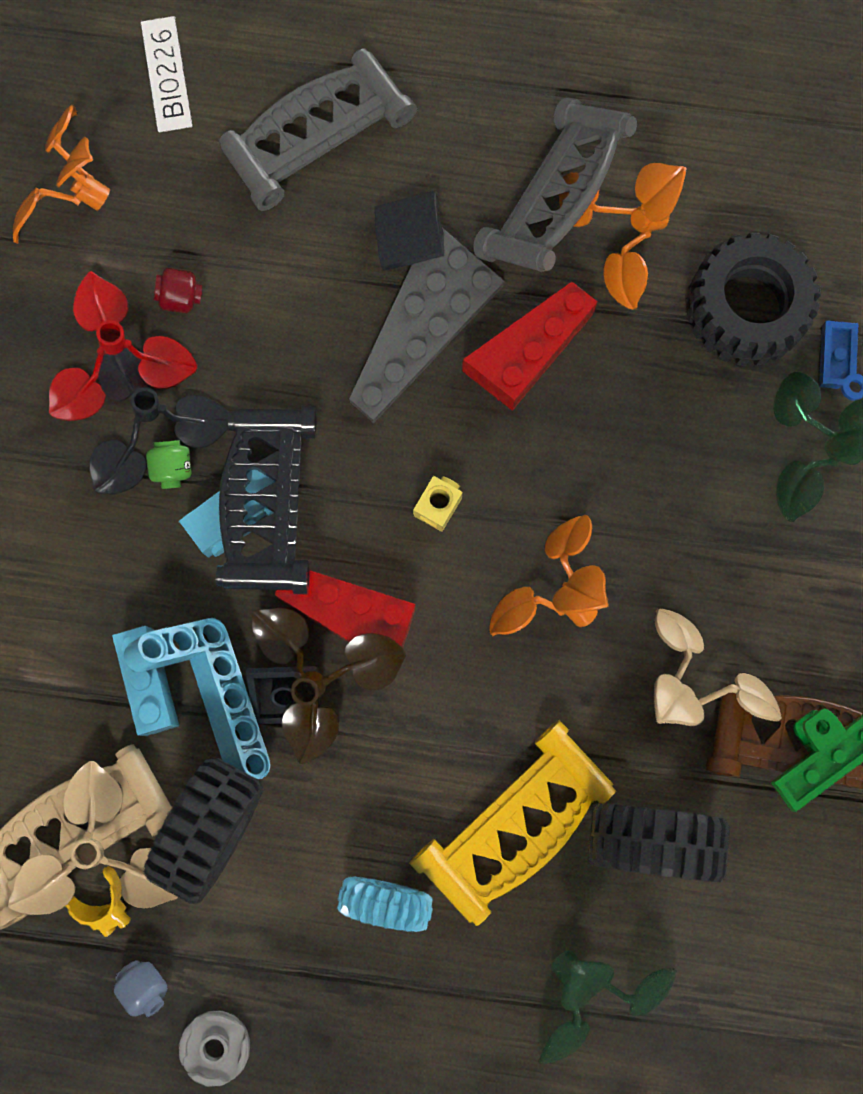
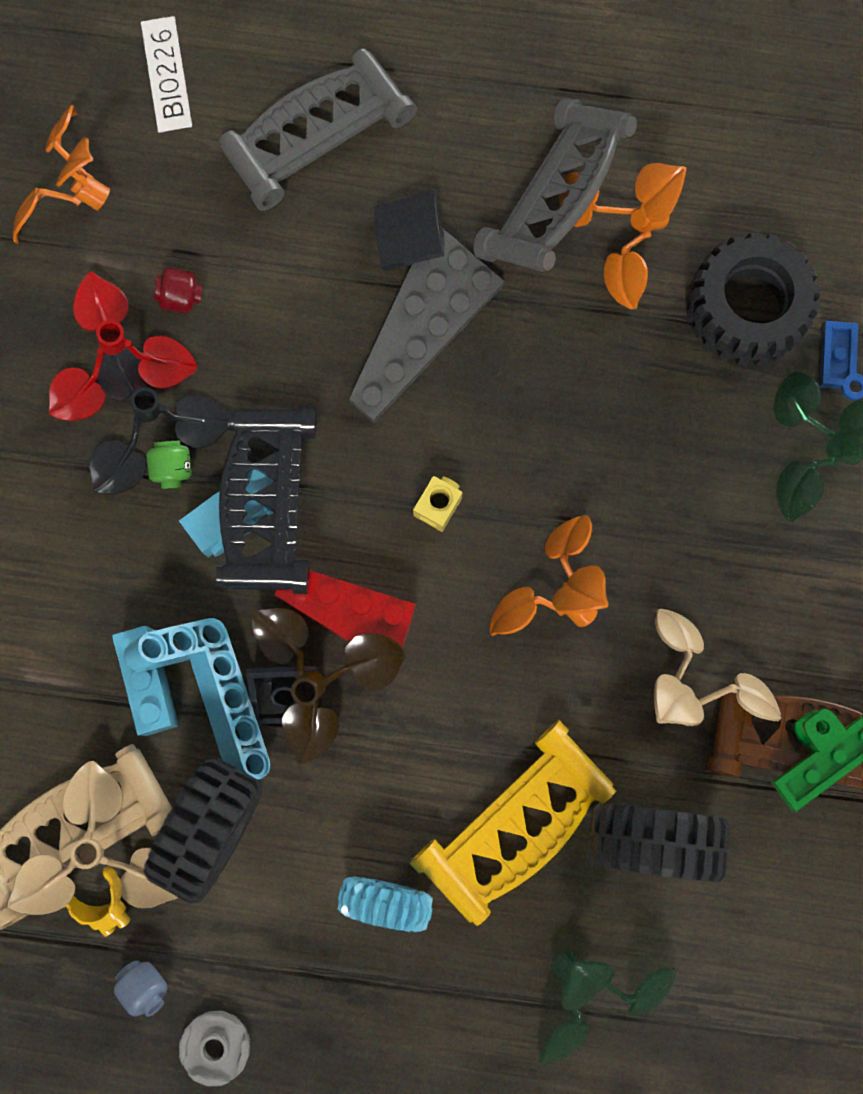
red wedge [462,282,598,411] -> none

